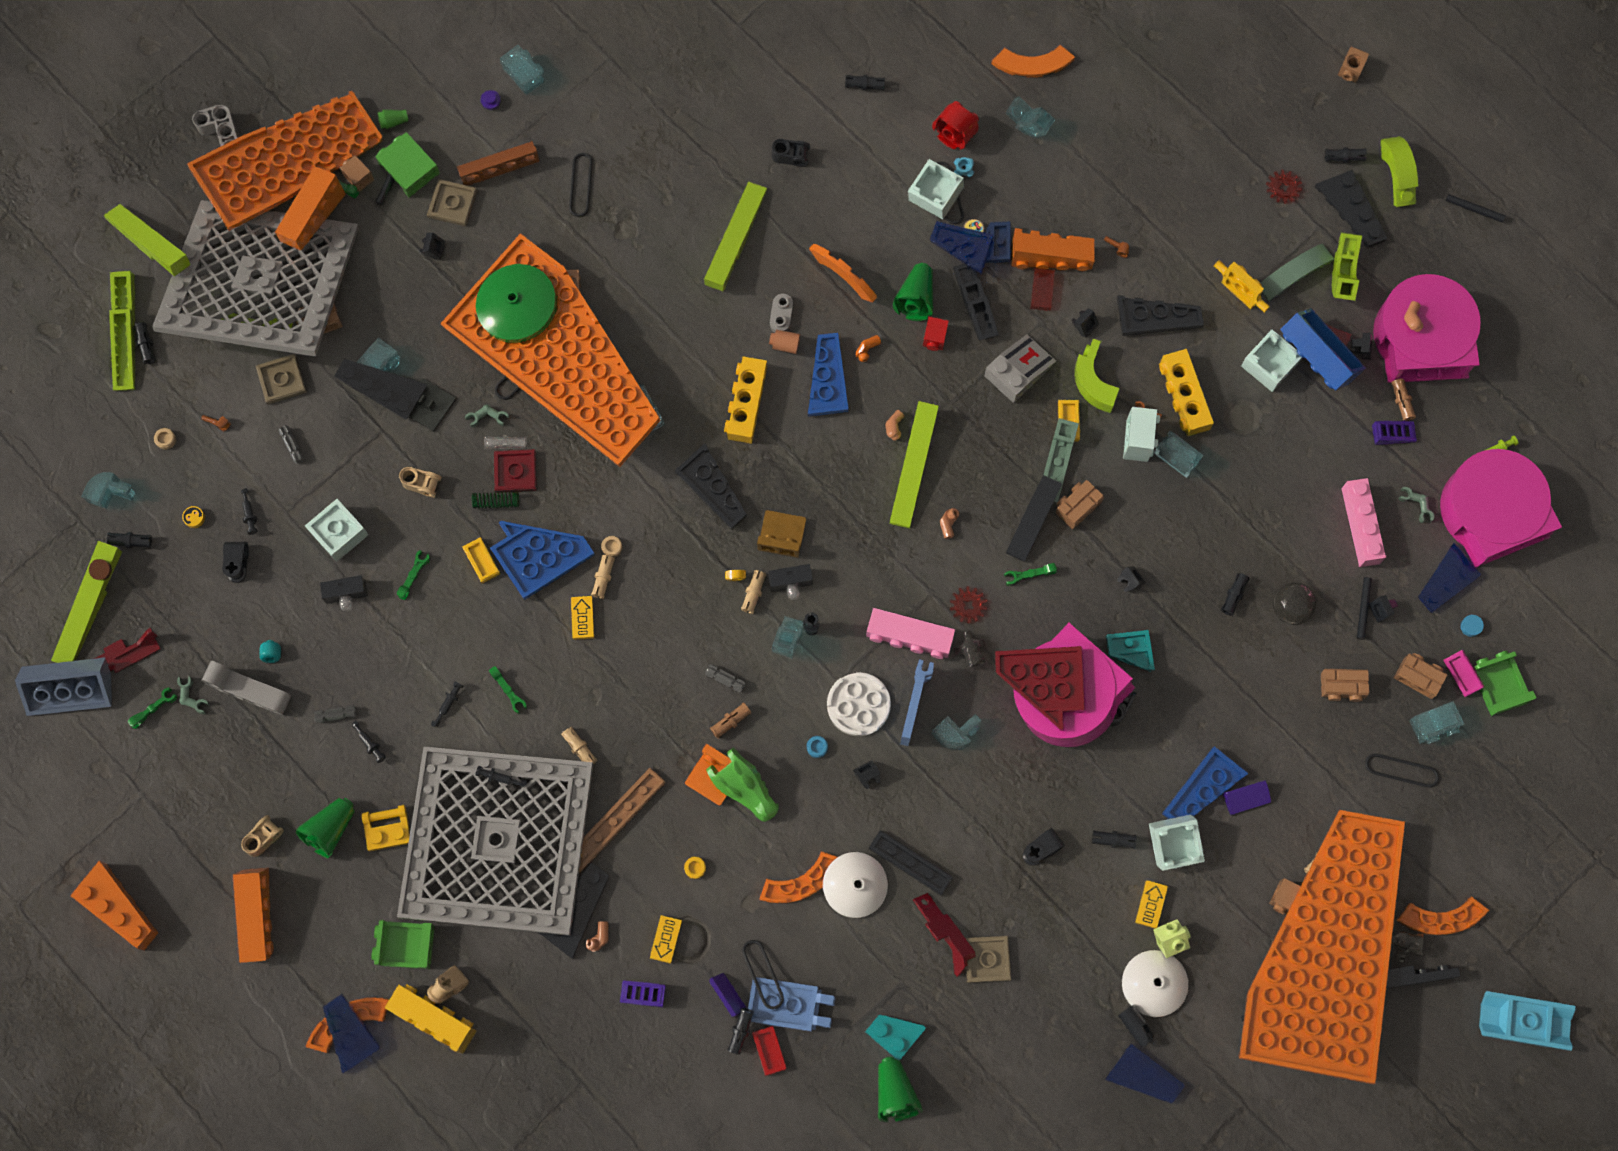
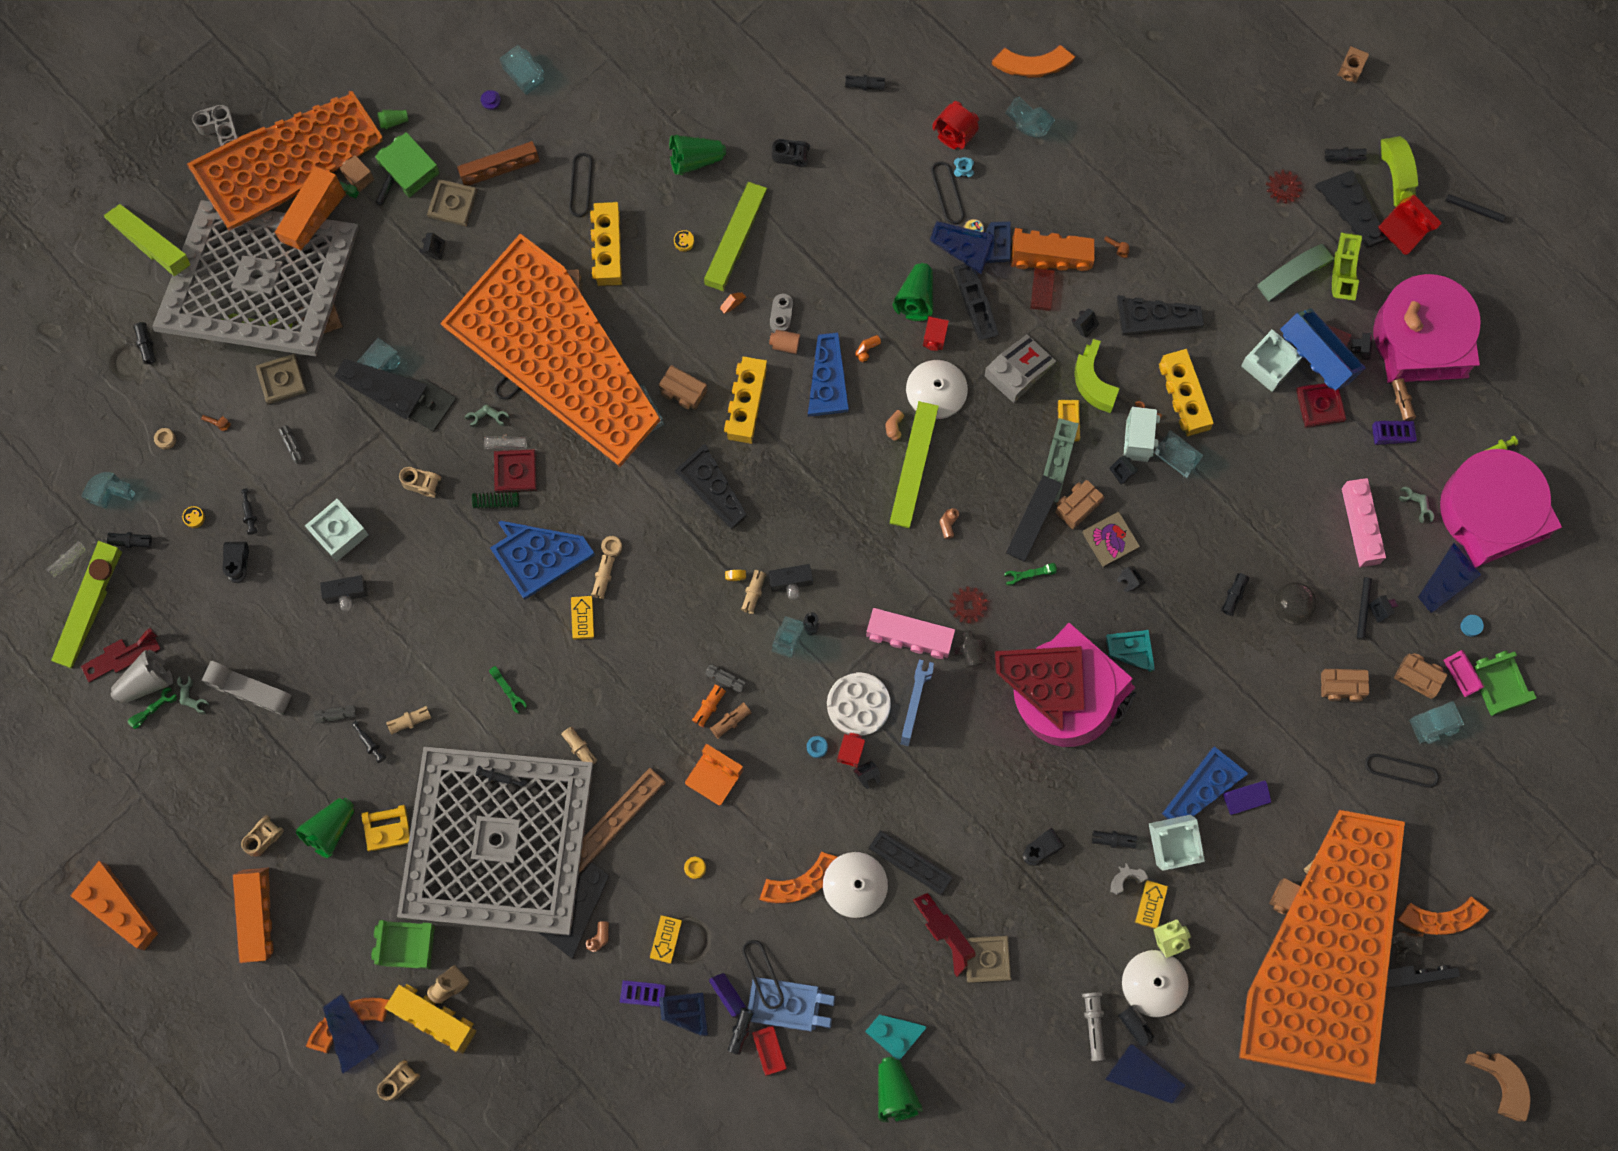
sand blue slope [15,657,112,716] -> none
lime slope [109,271,135,391] -> none
teal piece [259,640,281,663] -> none
green piece [397,550,430,600] -> none
black piece [431,681,464,727] -> none
yellow tile [463,537,500,584] -> none
green dish [476,264,557,343] -> none
bright green animal [706,748,779,822] -> none
pearl gold bracket [757,510,806,558] -> none
orange tile [809,244,877,302] -> none
light aqua container [908,159,964,219] -> none
clear light blue brick [931,714,981,750] -> none
yellow plate [1214,260,1270,313] -> none
medium azure piece [1479,991,1576,1051] -> none
none -> clear pin [46,541,88,579]
none -> light grey cone [111,650,173,704]
none -> tan piece [377,1059,421,1101]
none -> tan pin [386,706,431,735]
none -> yellow brick [590,202,622,286]
none -> medium nougat brick [659,365,707,410]
none -> dark blue wing [659,992,708,1036]
none -> green cone [669,135,726,175]
none -> yellow tile [674,230,694,252]
none -> orange pin [692,685,726,727]
none -> orange tile [720,292,746,314]
none -> red brick [837,733,865,768]
none -> white dish [906,360,968,419]
none -> dark tan tile [1082,512,1140,568]
none -> light grey pin [1082,992,1106,1061]
none -> black tile [1109,455,1138,485]
none -> light grey piece [1110,863,1148,895]
none -> dark red tile [1296,383,1346,428]
none -> red bracket [1379,195,1441,255]
none -> medium nougat arch [1465,1052,1530,1122]

